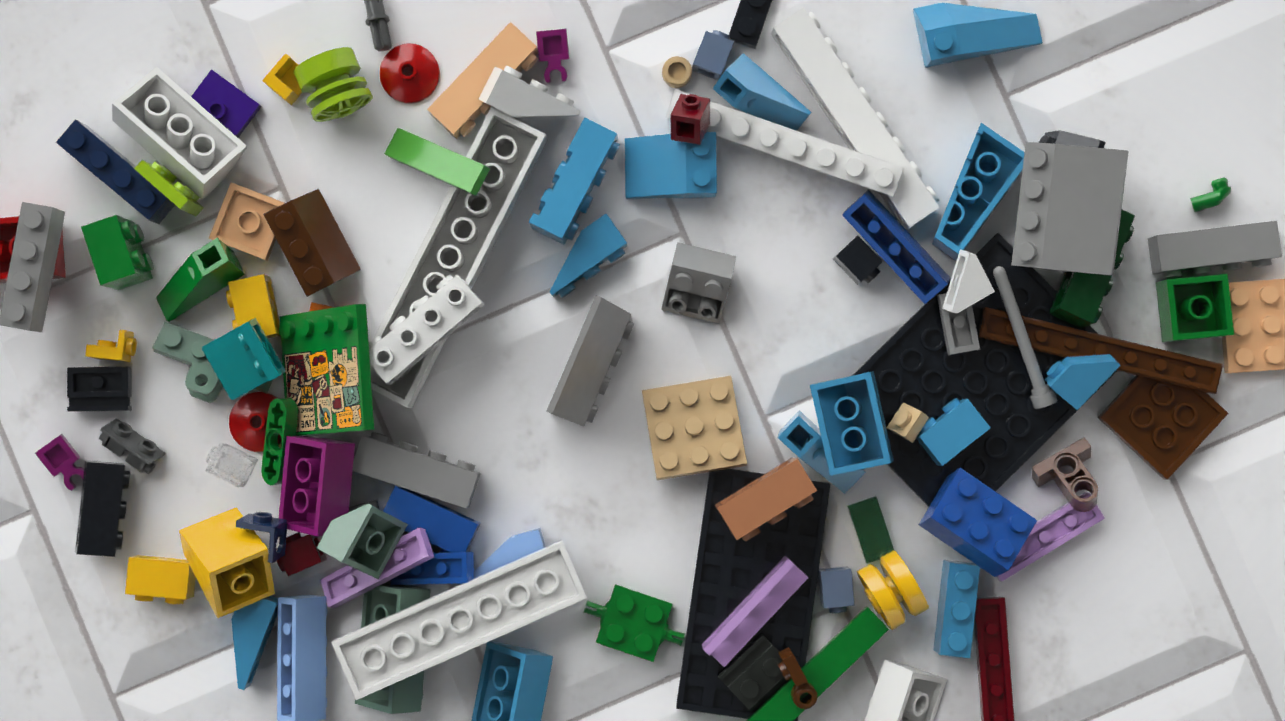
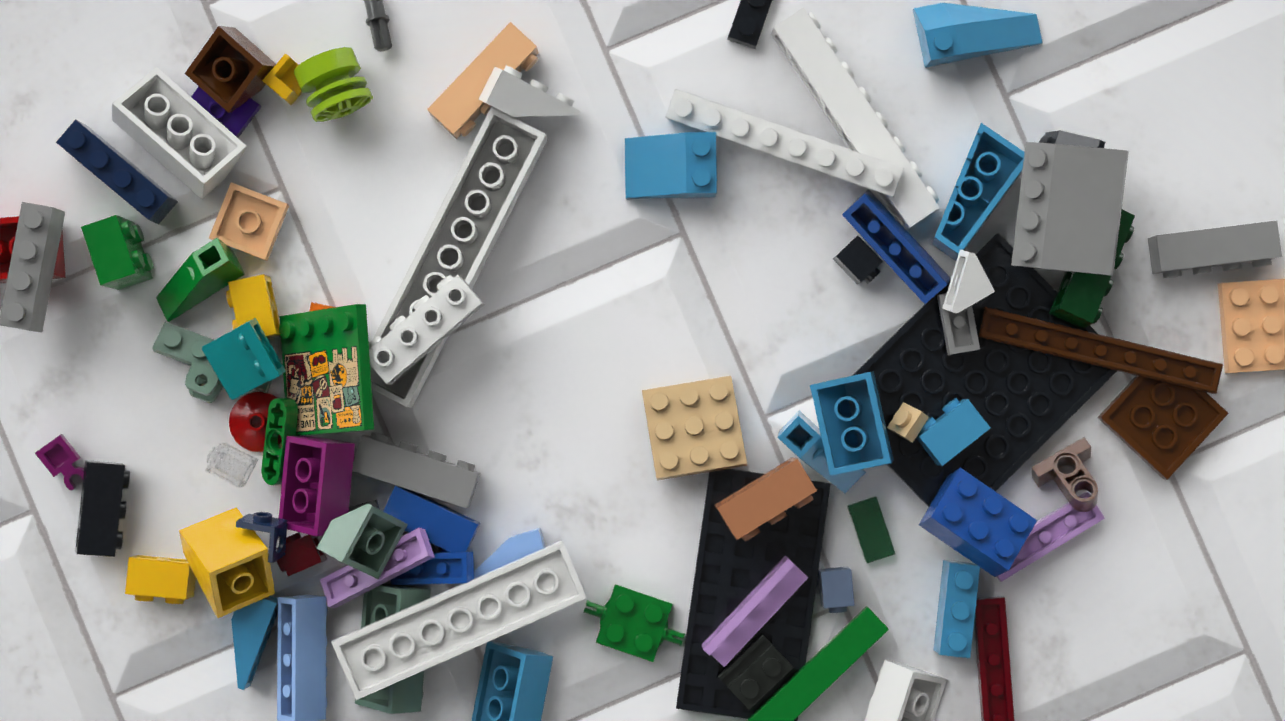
black plate [67,366,132,412] -> none
yellow bracket [85,330,137,362] -> none
dark grey hinge [99,418,165,474] -> none
lime plate [134,160,204,216] -> none
reddish brown slope [263,189,361,297] -> none
red dish [380,43,440,103] -> none
tile [384,128,490,196] -> none
dark azure wedge [529,118,620,245] -> none
magenta plate [536,29,569,83] -> none
light grey slope [546,295,634,426] -> none
dark azure slope [550,214,627,298] -> none
light grey slope [661,242,736,324] -> none
tan tile [662,56,692,88] -> none
dark red brick [670,94,710,145] -> none
sand blue brick [692,30,734,80] -> none
dark azure slope [712,53,812,131] -> none
reddish brown plate [777,647,817,709] -> none
yellow wheel [857,550,929,630] -> none
light grey piece [993,266,1058,409] -> none
dark azure slope [1045,354,1120,410] -> none
green brick [1156,274,1234,342] -> none
green arm [1190,177,1231,212] -> none
none -> reddish brown slope [184,26,276,113]

